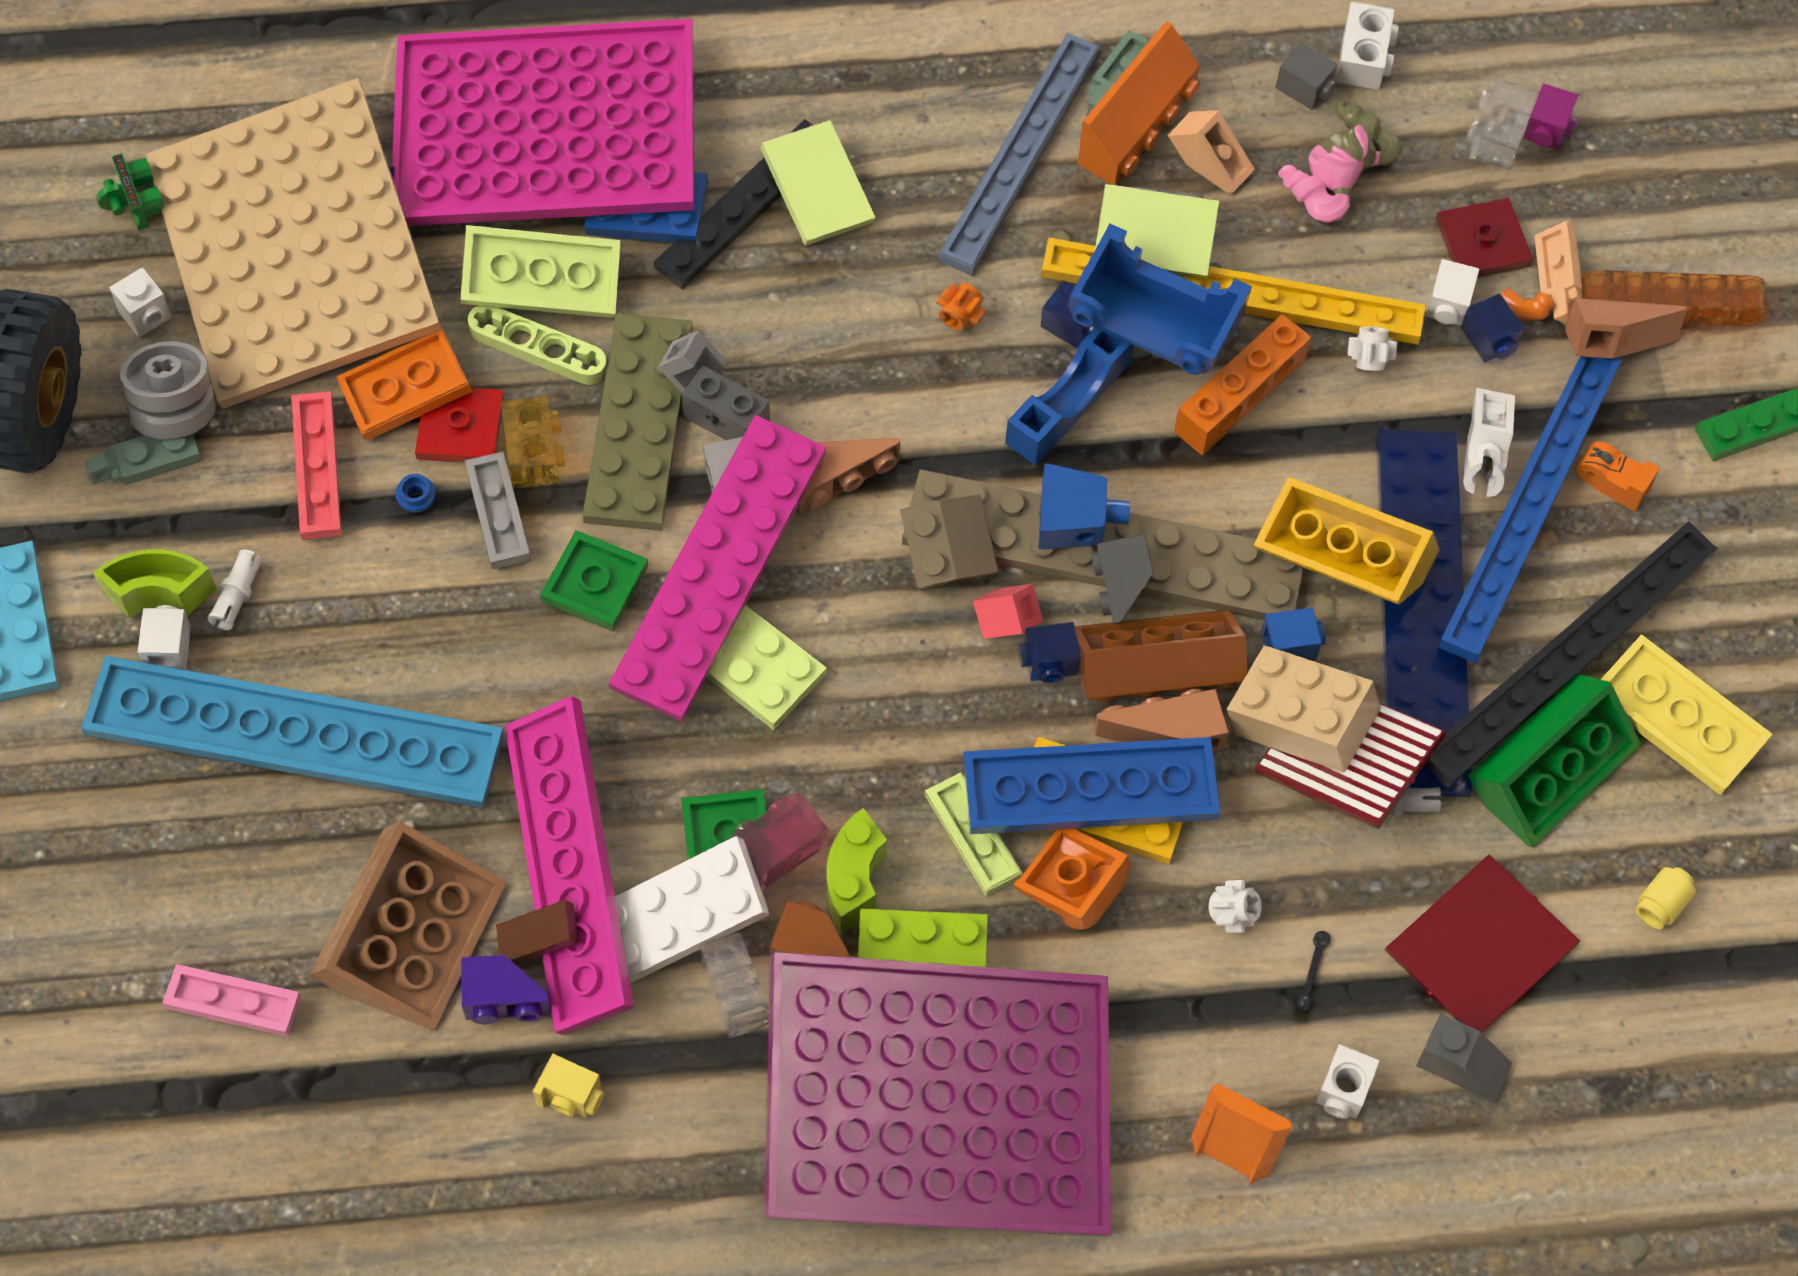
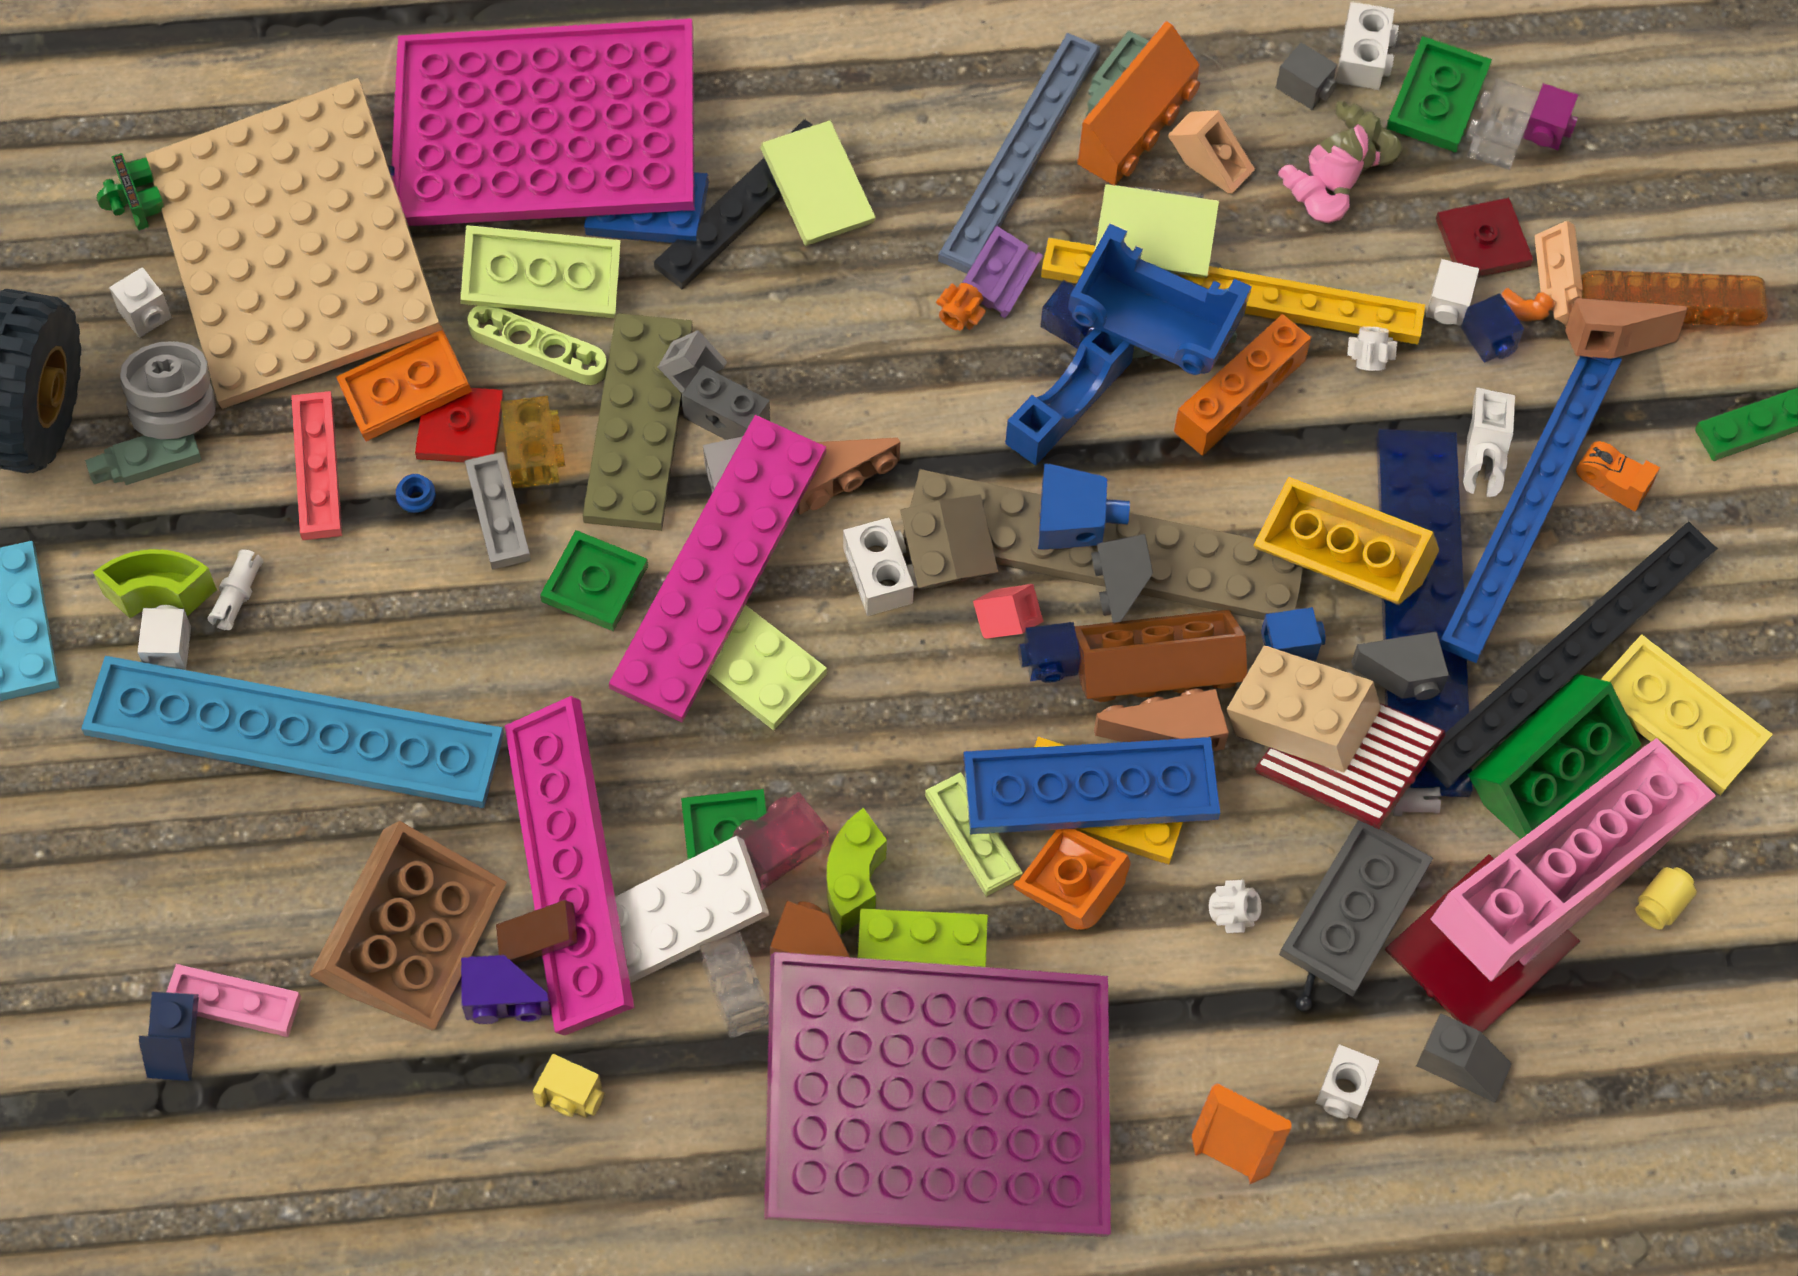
none -> dark blue slope [139,992,199,1081]
none -> white brick [843,518,917,616]
none -> medium lavender plate [962,226,1043,318]
none -> dark grey plate [1279,820,1433,997]
none -> dark grey slope [1351,632,1449,700]
none -> green plate [1386,36,1492,152]
none -> bright pink slope [1430,738,1716,981]

